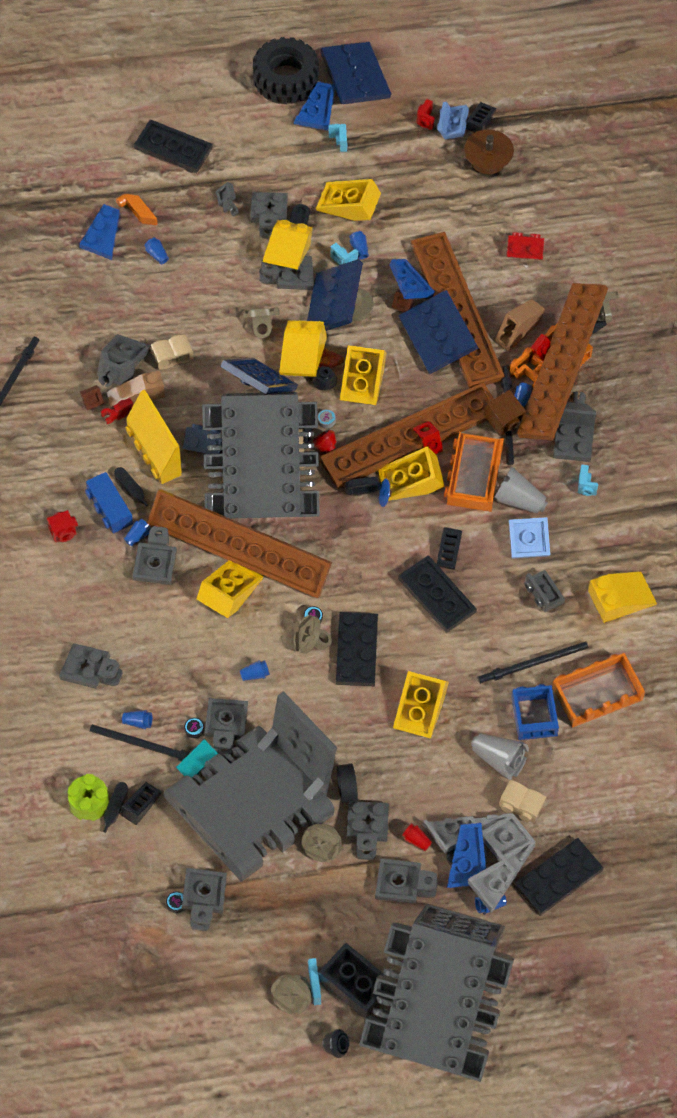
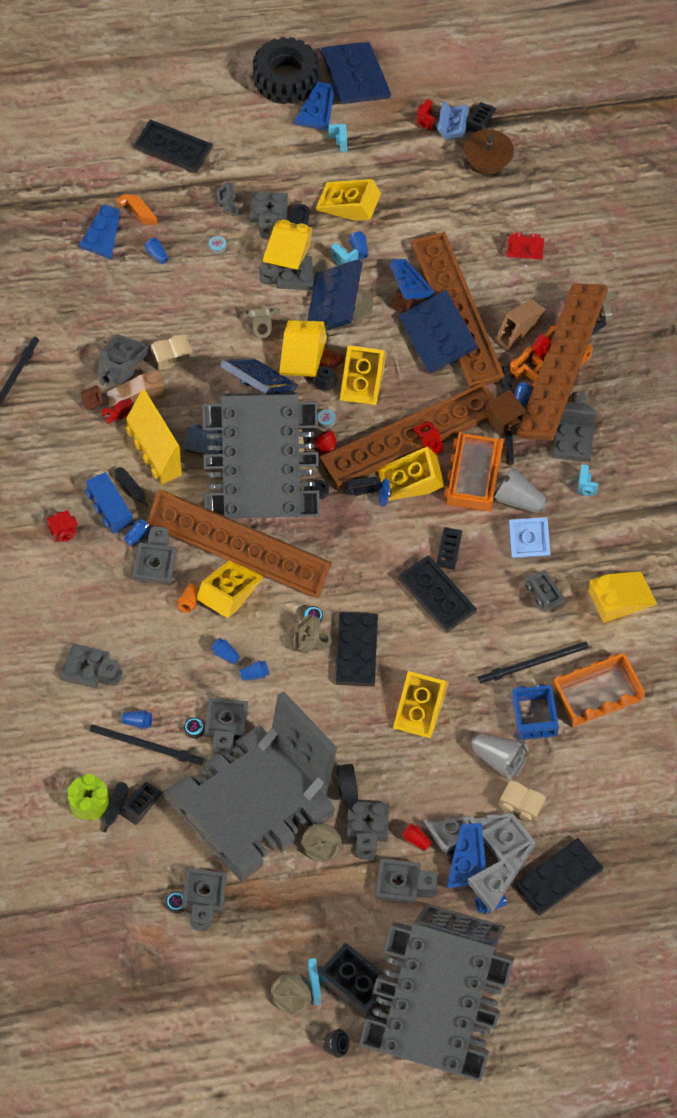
teal tile [176,739,219,777] -> none
none -> orange cone [177,584,198,613]
none -> light grey tile [209,236,227,254]
none -> blue cone [211,637,240,665]
none -> black tile [310,480,329,500]

